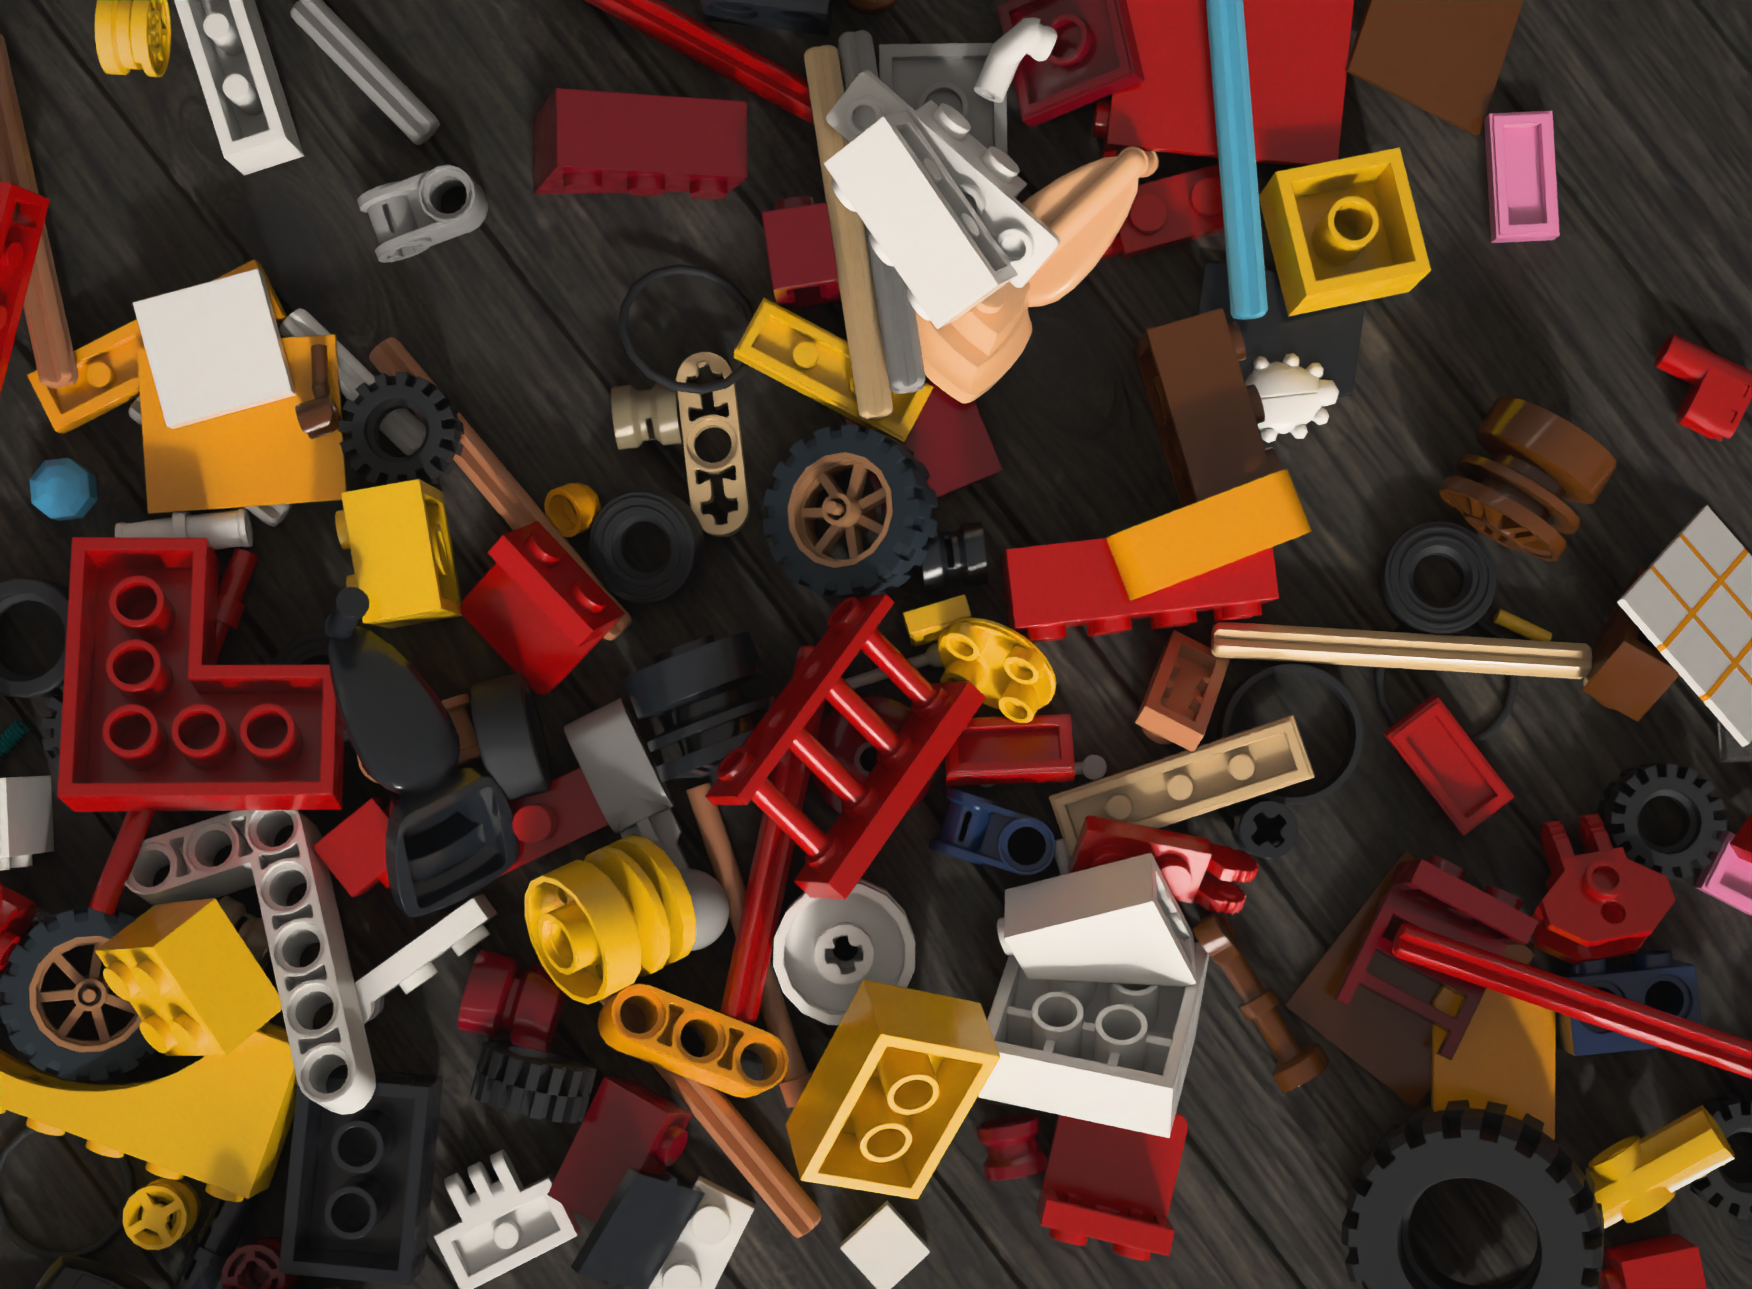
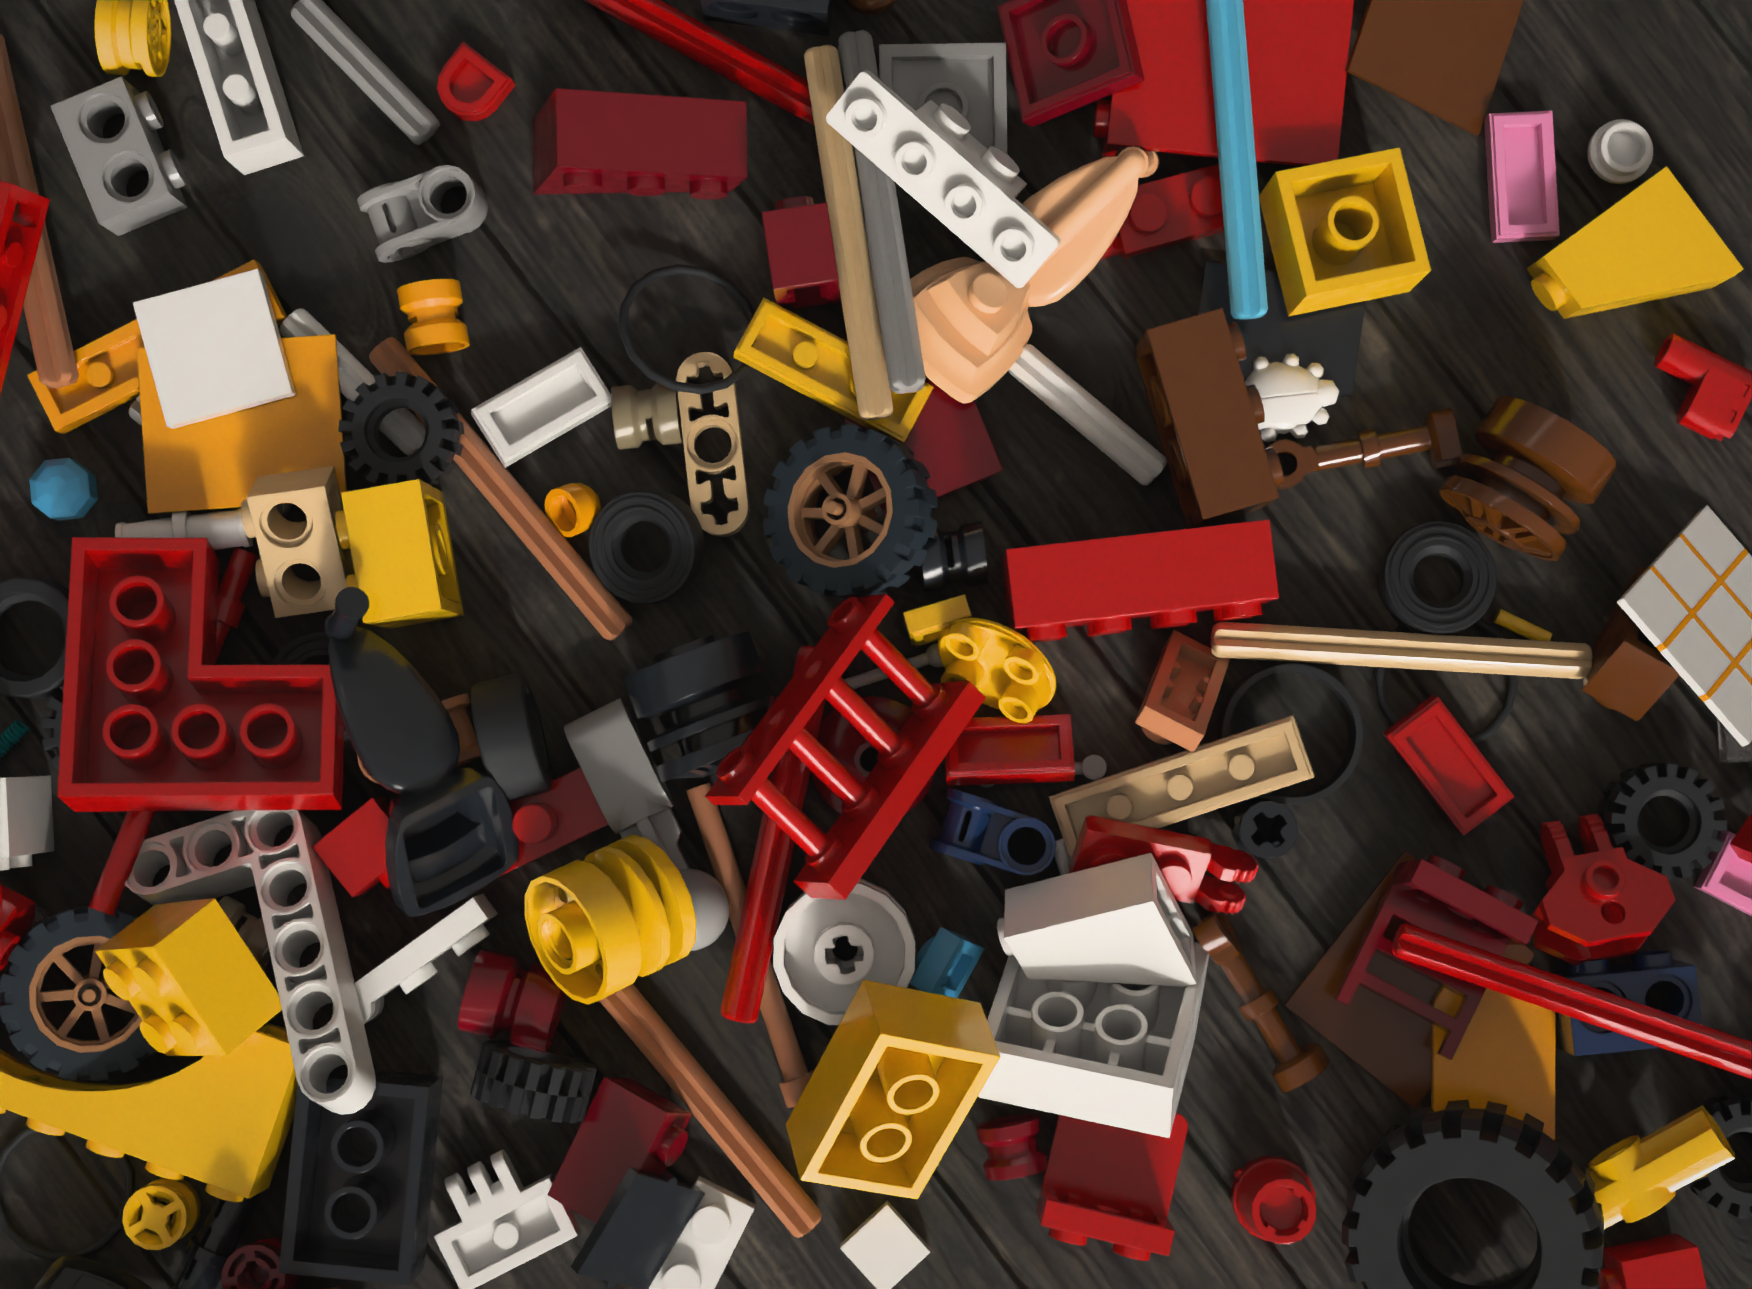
reddish brown hand [295,344,341,439] -> none
red bracket [460,521,625,695] -> none
light orange beam [598,983,789,1098] -> none
white brick [824,111,1018,329] -> none
white arm [974,17,1058,103] -> none
light orange beam [1106,469,1312,601] -> none
none -> light grey brick [50,76,188,236]
none -> tan brick [241,466,355,618]
none -> light orange wheel [397,279,470,356]
none -> red tile [437,42,516,122]
none -> white tile [471,347,611,468]
none -> dark azure plate [909,927,985,998]
none -> white axle [1008,344,1167,486]
none -> red piece [1231,1156,1316,1244]
none -> reddish brown piece [1267,408,1463,490]
none -> yellow slope [1527,166,1744,319]
none -> white plate [1587,119,1653,184]

